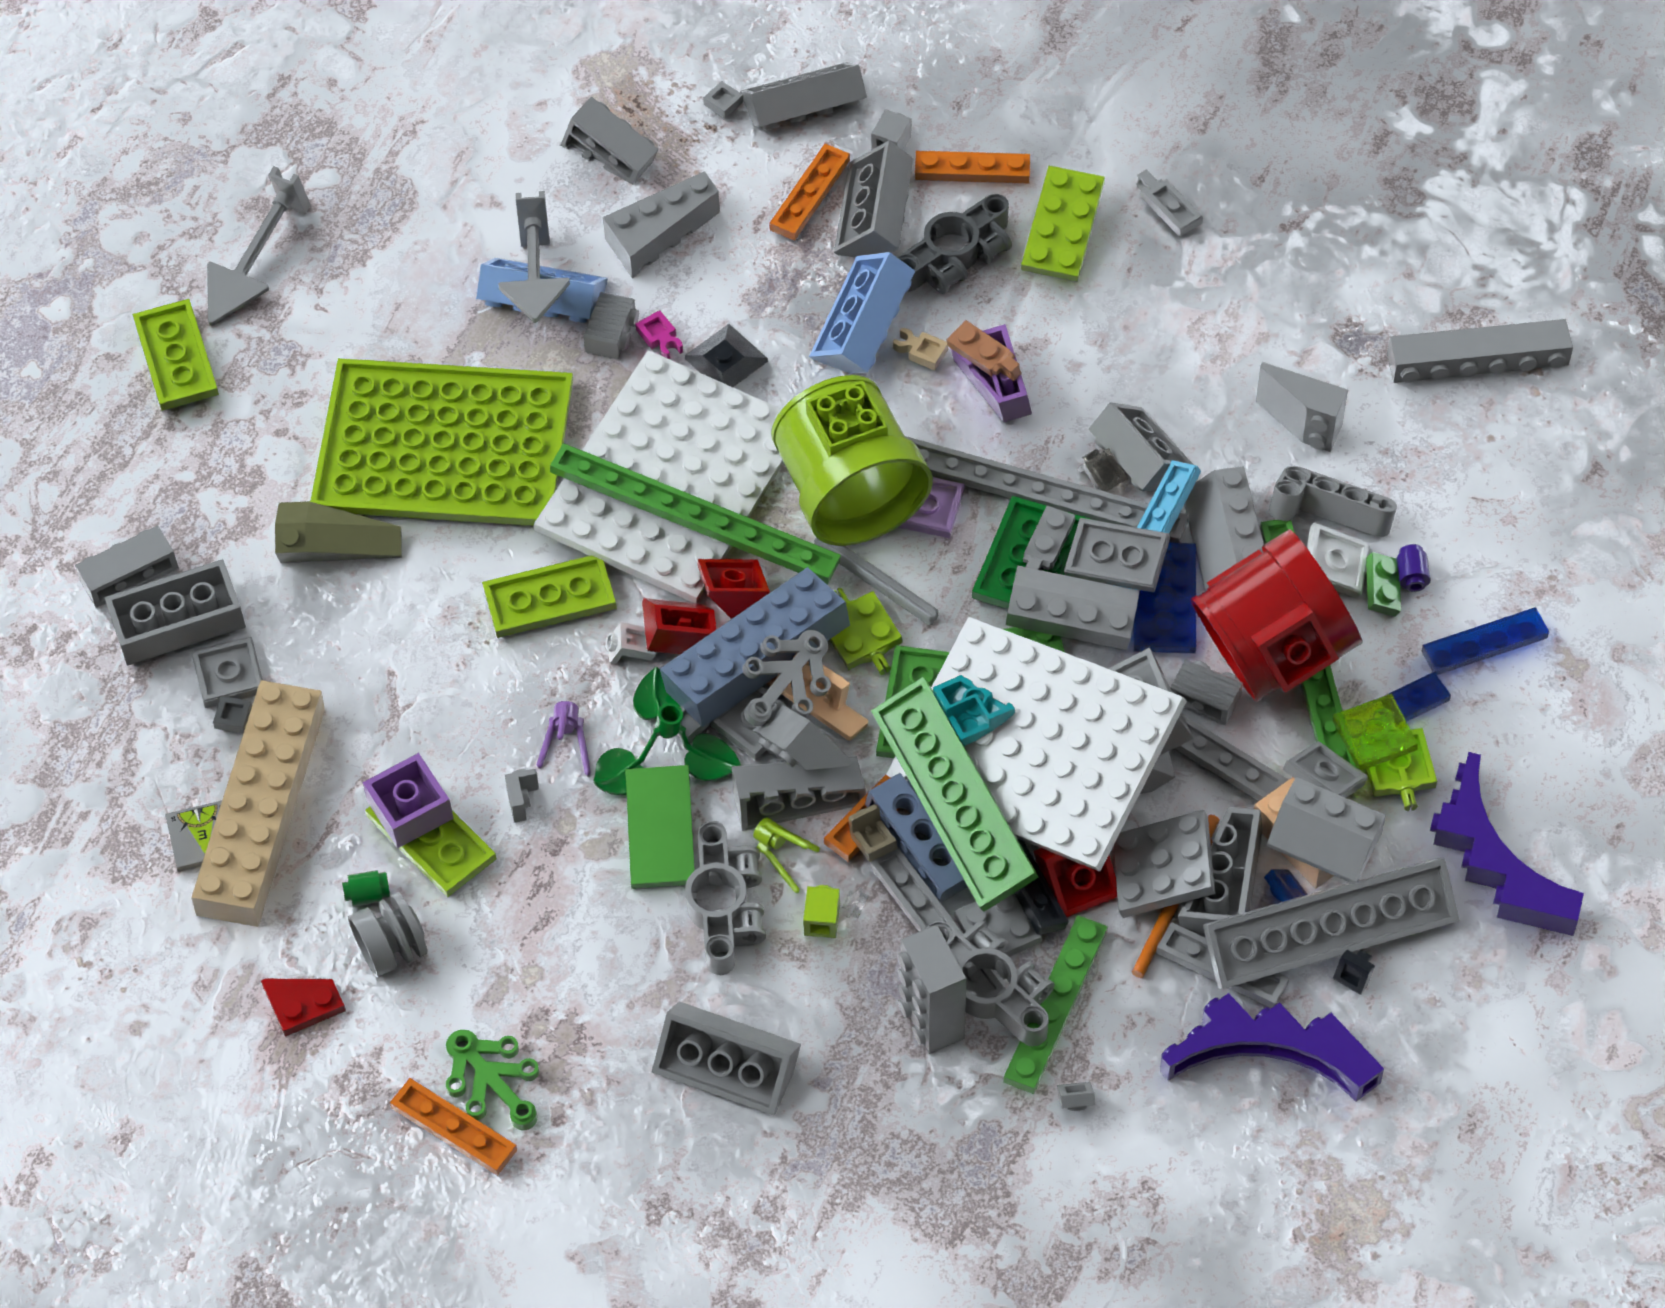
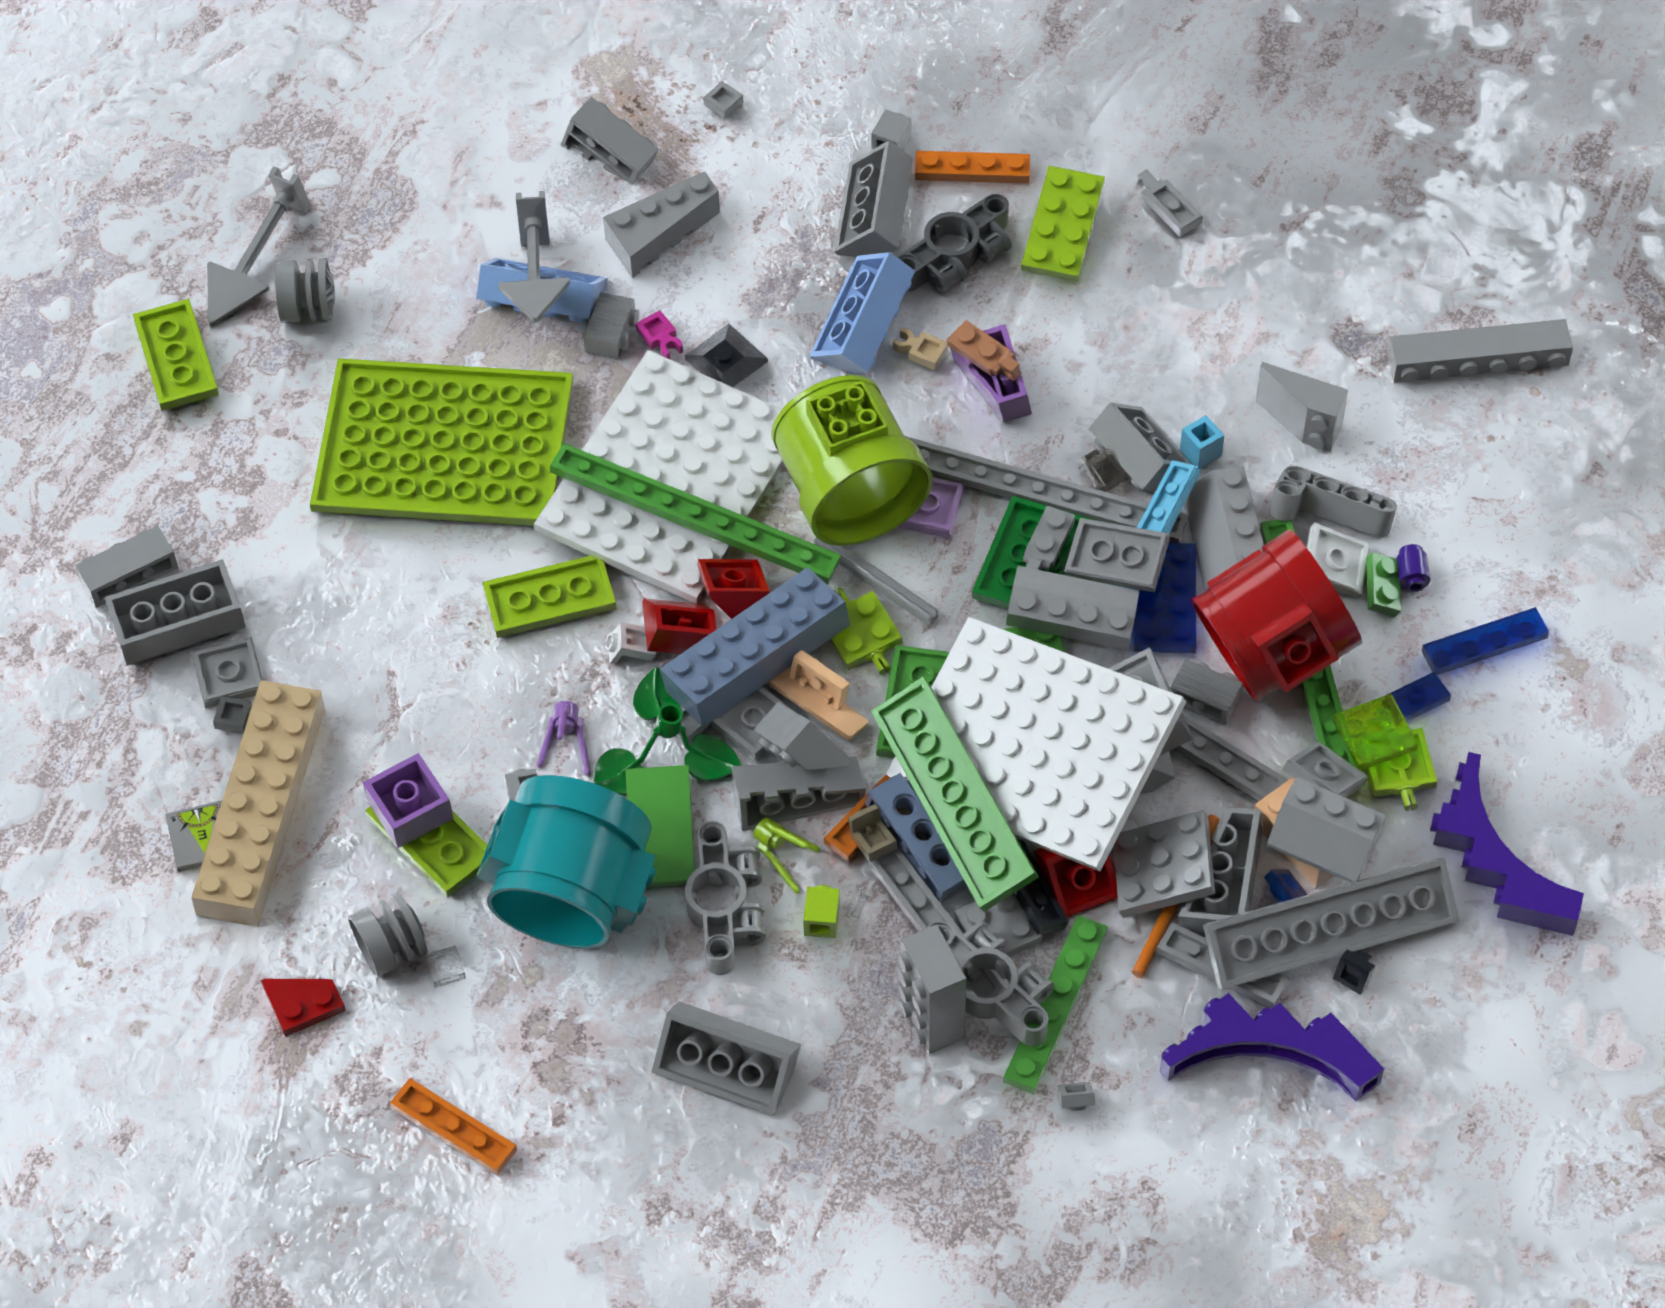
olive wedge [275,501,402,563] -> none
green brick [342,870,390,907] -> none
bright green plant [446,1030,539,1130] -> none
light grey slope [740,62,867,130] -> none
light grey plant [742,630,831,726] -> none
orange plate [769,144,850,241] -> none
teal slope [933,675,1015,746] -> none
none -> light grey wheel [275,258,335,323]
none -> clear plate [425,945,466,988]
none -> teal cylinder [476,775,657,948]
none -> medium azure brick [1180,415,1224,469]

